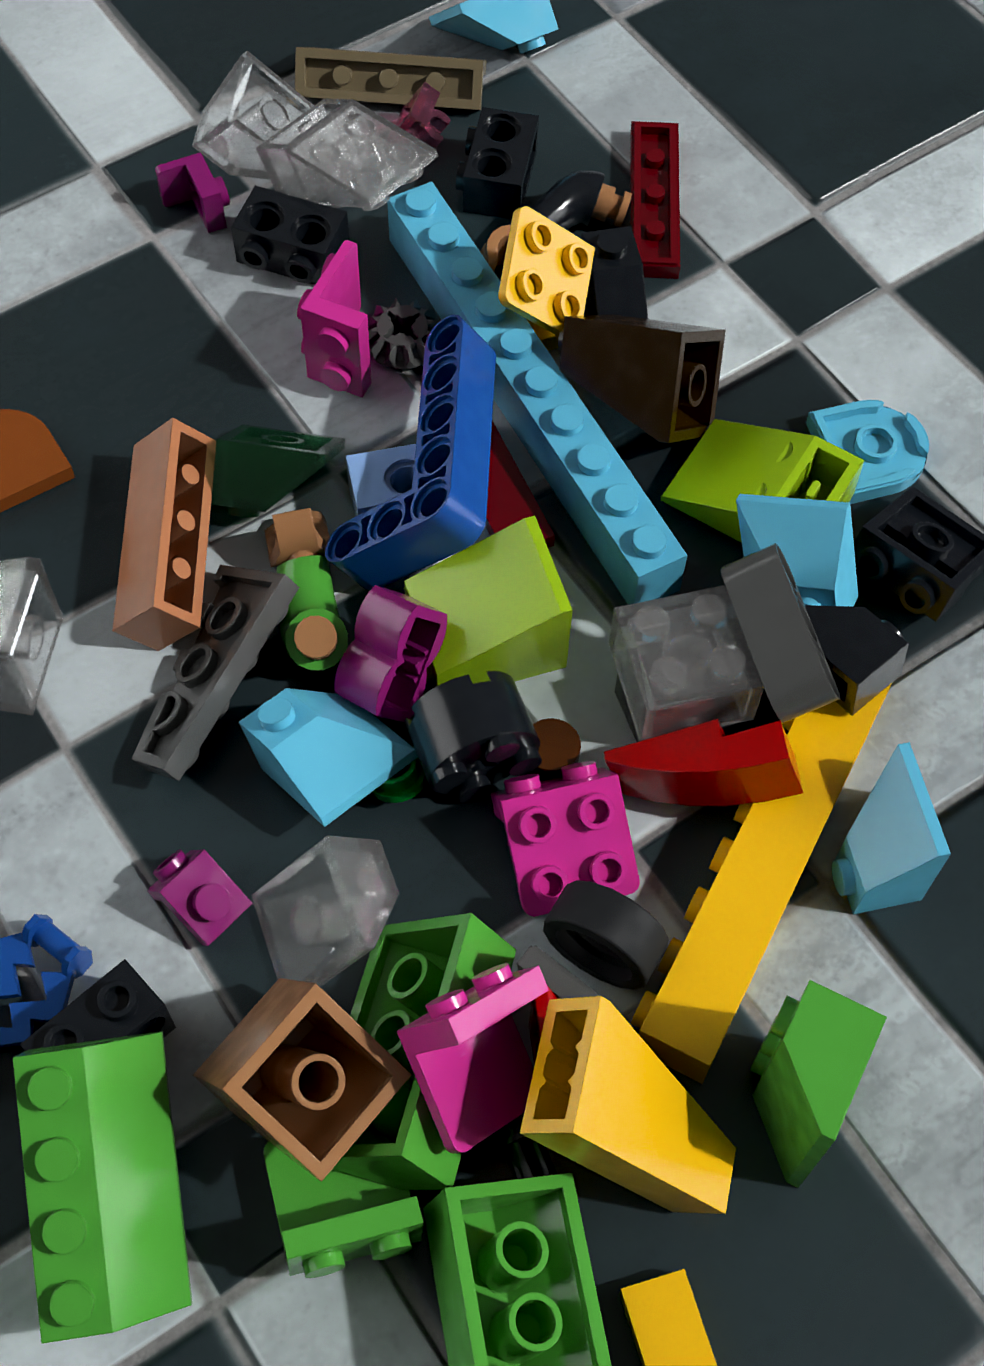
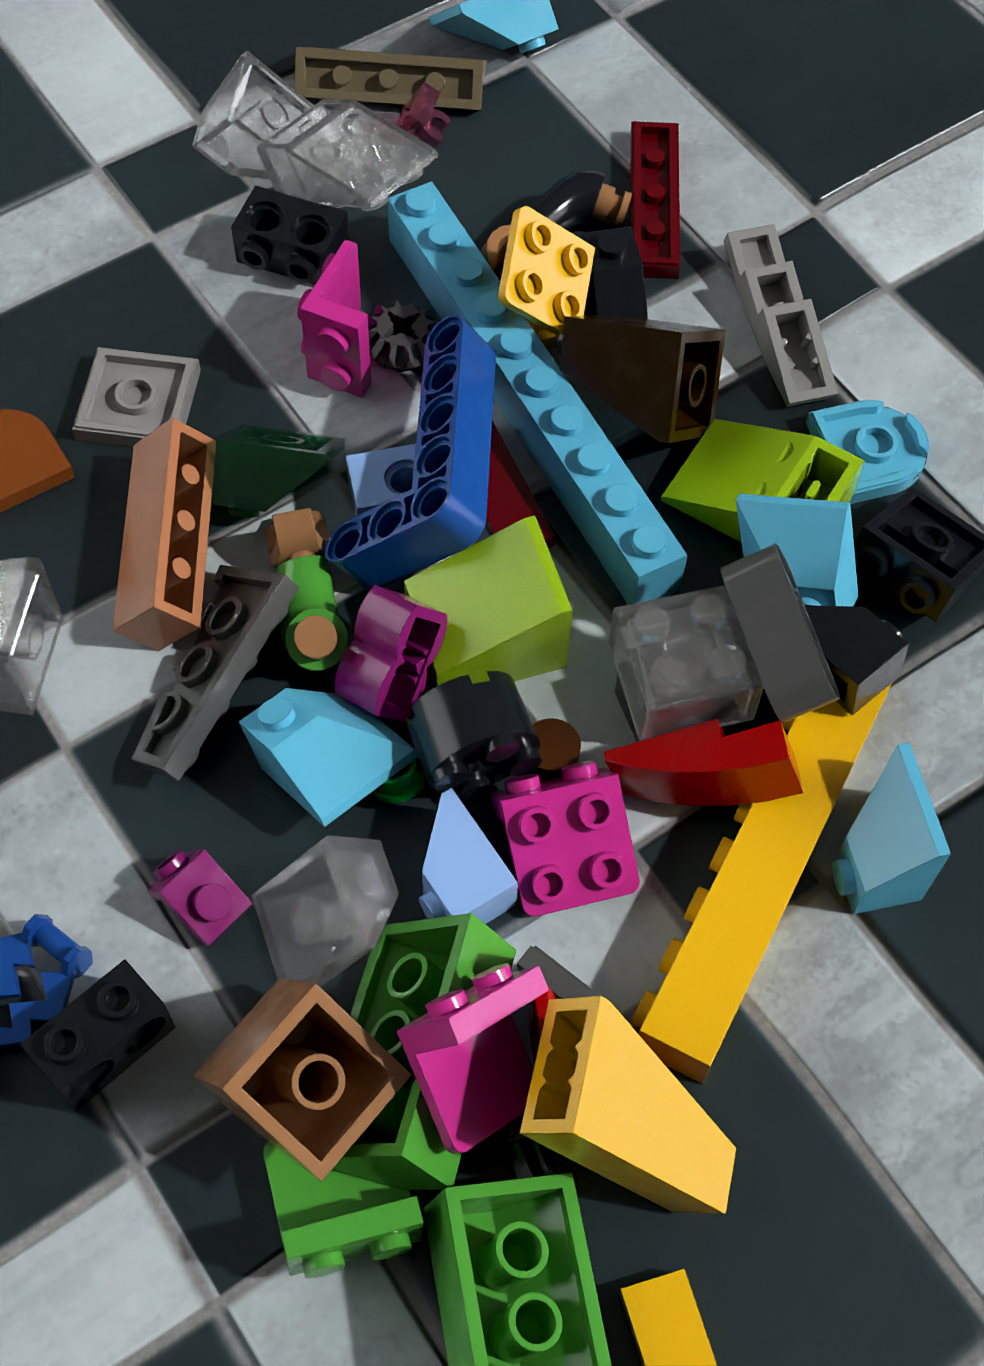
bright green slope [13,1031,192,1344] -> none
magenta bracket [155,152,230,233] -> none
black brick [456,107,539,219] -> none
black tyre [543,880,669,990] -> none
bright green slope [750,980,887,1188] -> none
none -> light grey tile [72,347,201,447]
none -> light blue slope [419,788,518,924]
none -> light grey slope [723,224,838,407]

